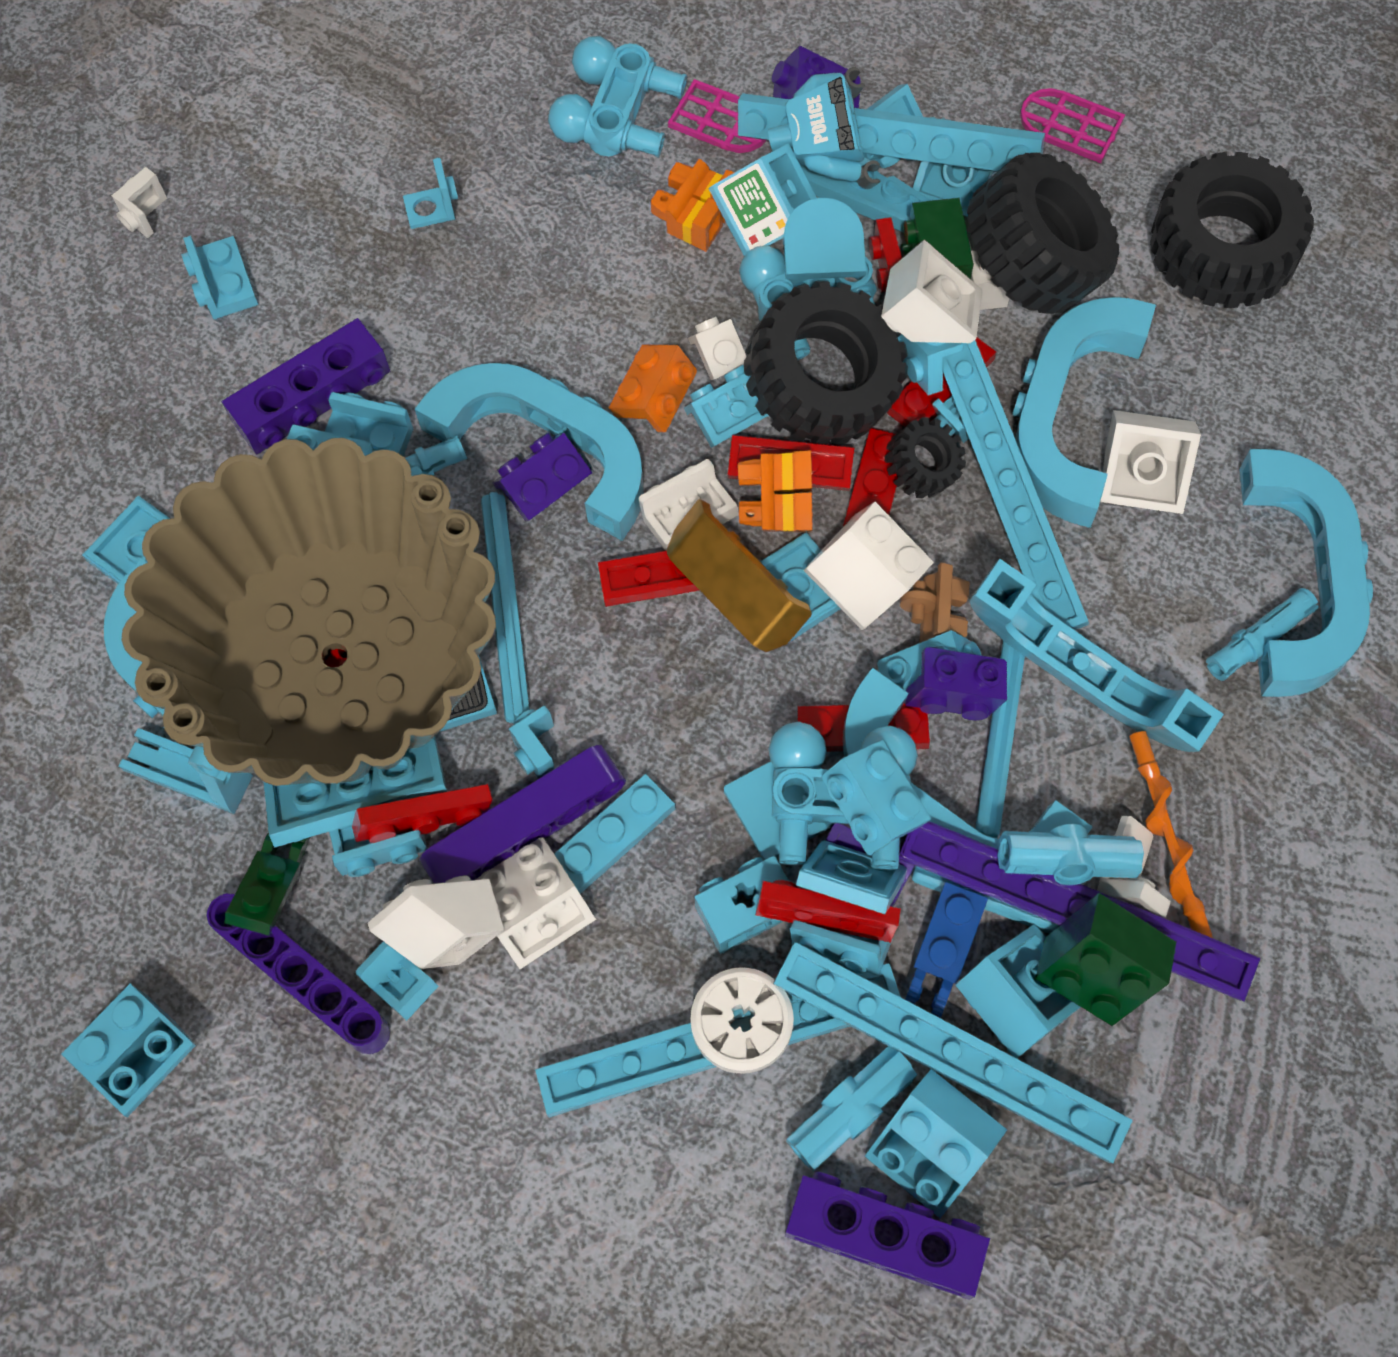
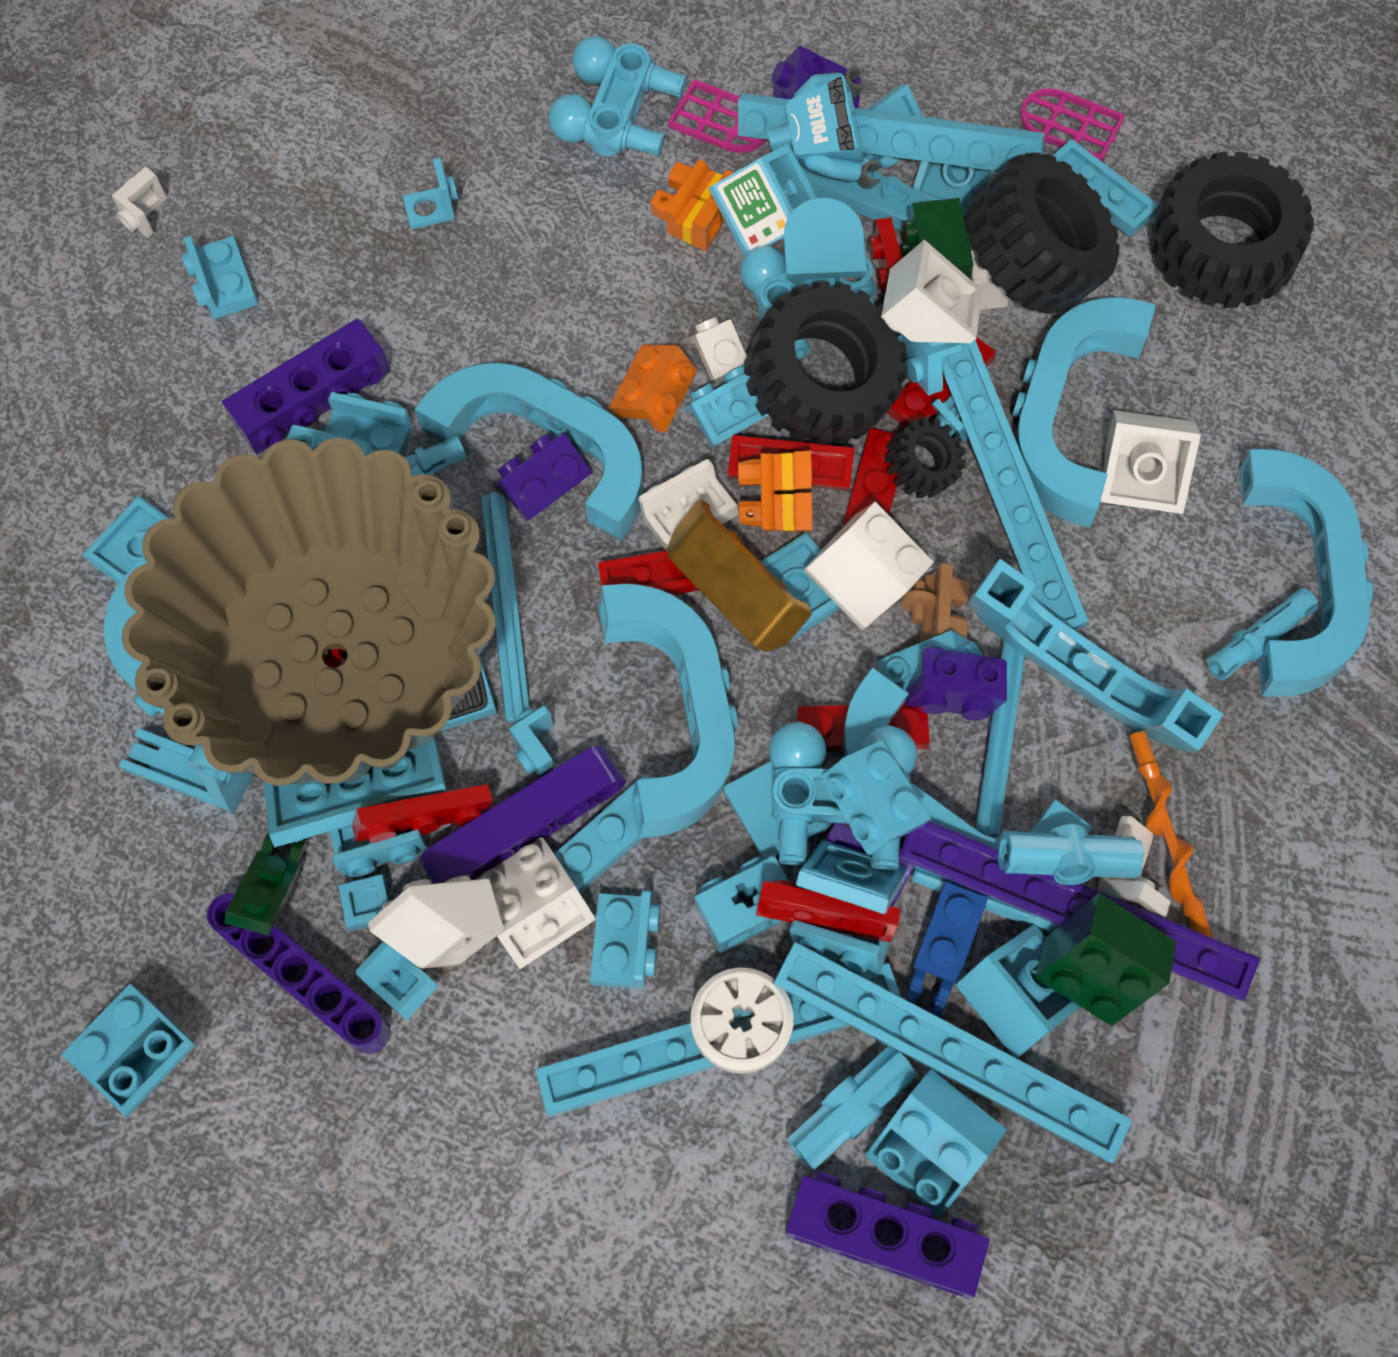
none -> medium azure plate [338,874,390,932]
none -> medium azure bracket [590,890,660,989]
none -> medium azure arch [598,584,738,839]
none -> medium azure plate [1053,139,1159,237]

